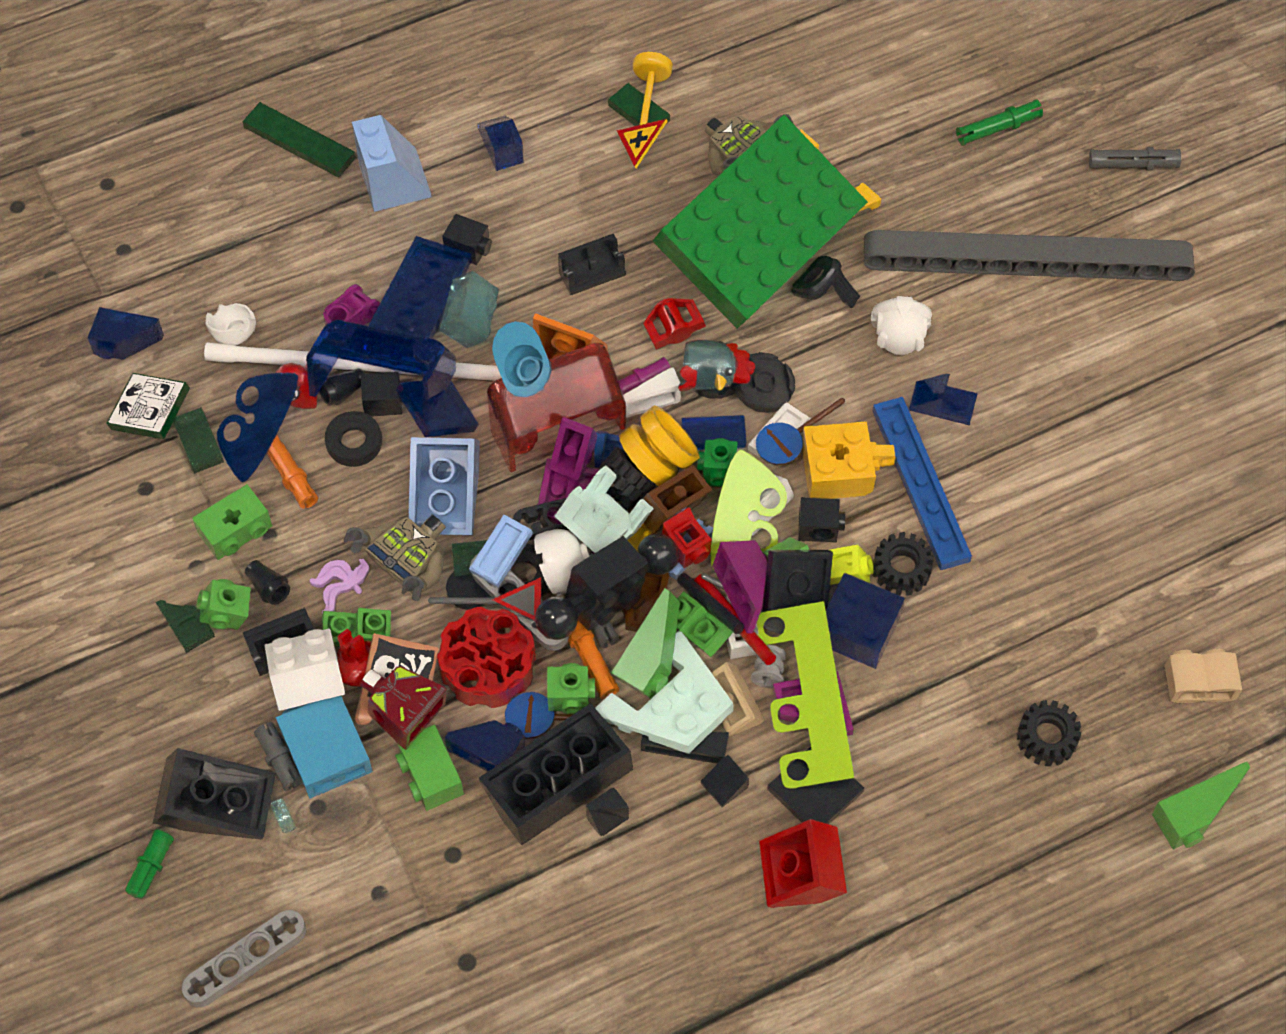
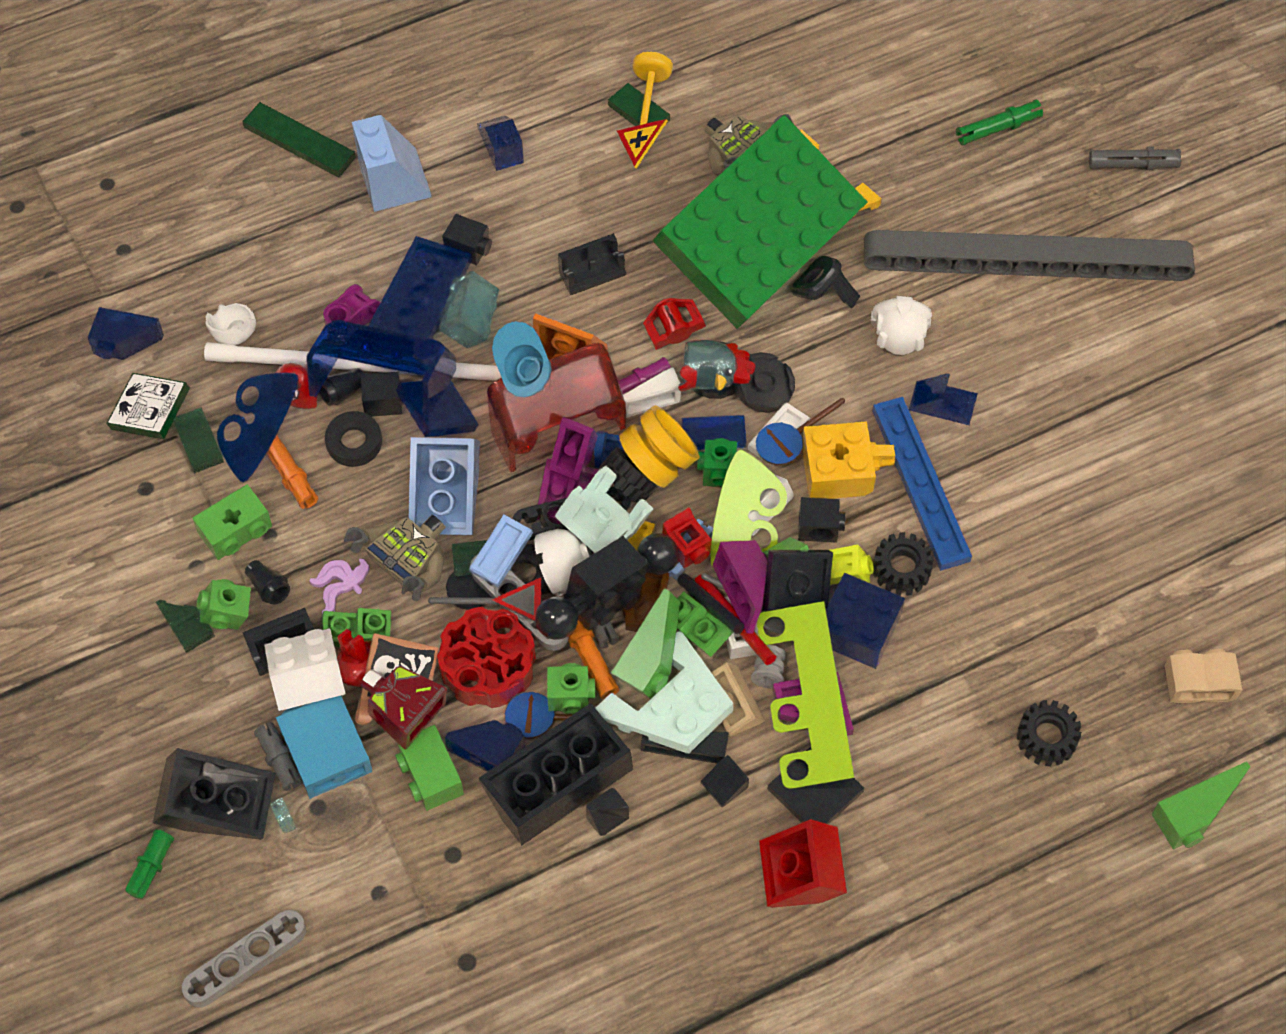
reddish brown brick [643,465,712,534] -> none

